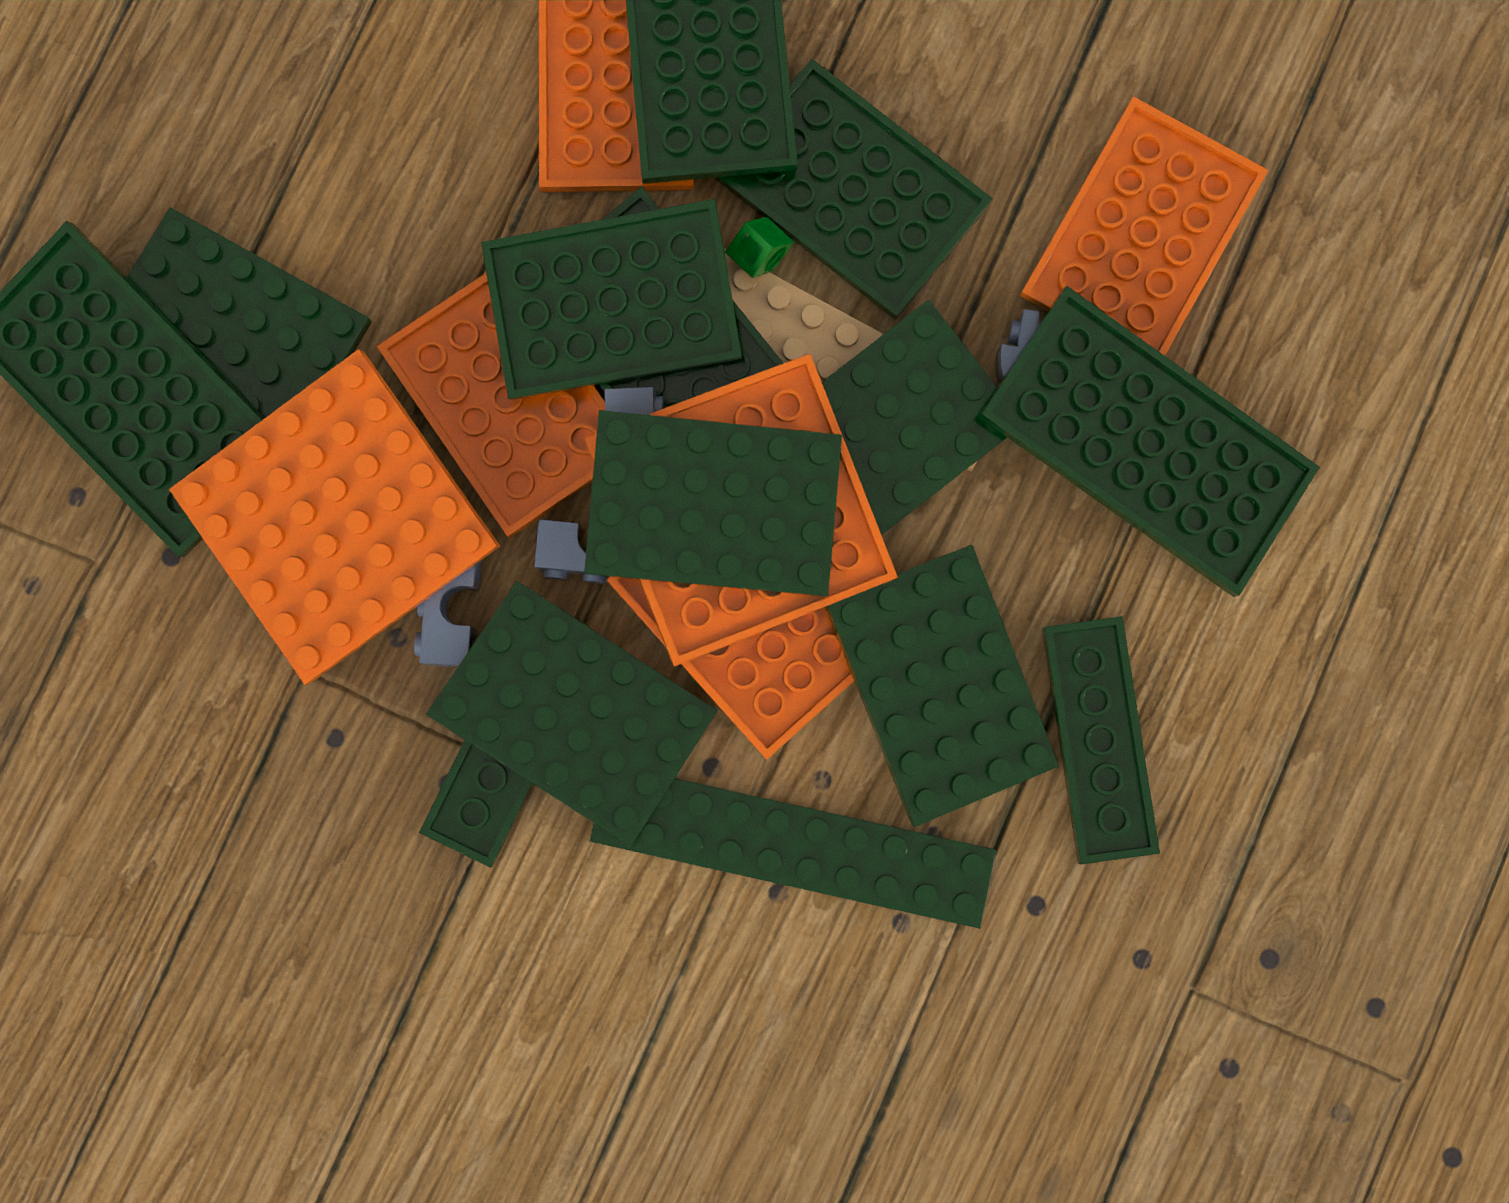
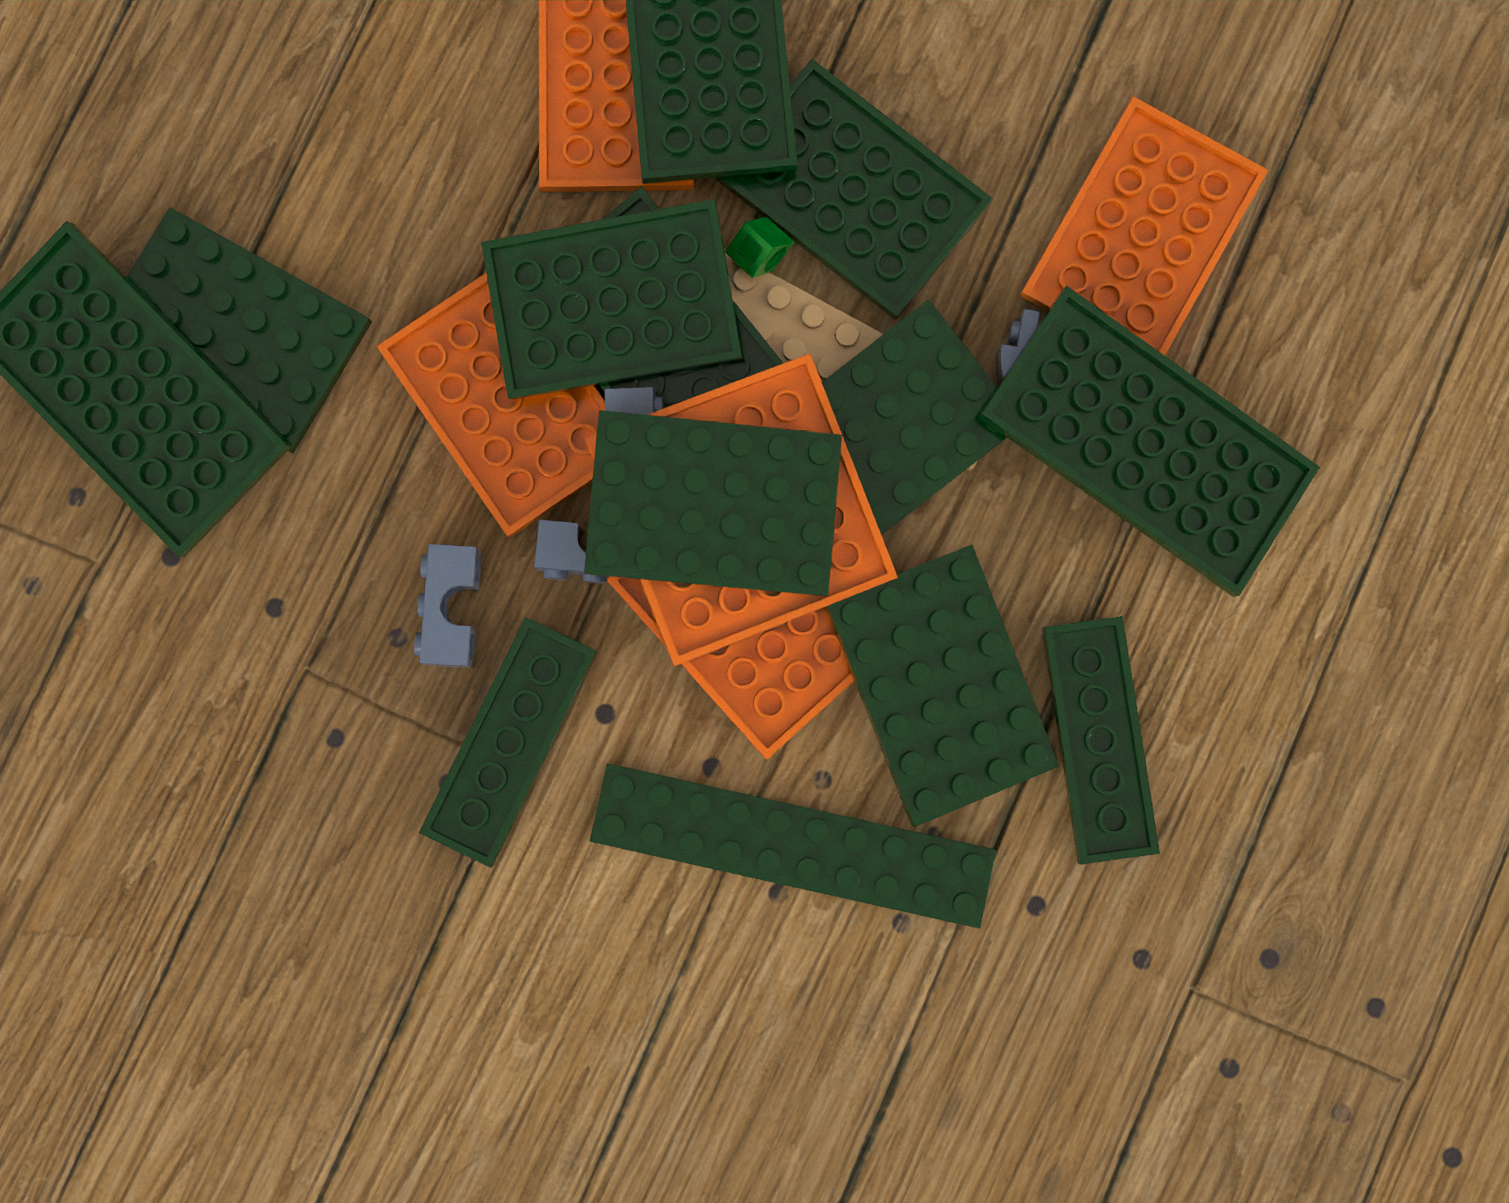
orange plate [169,349,500,685] -> none
dark green plate [426,580,718,847] -> none

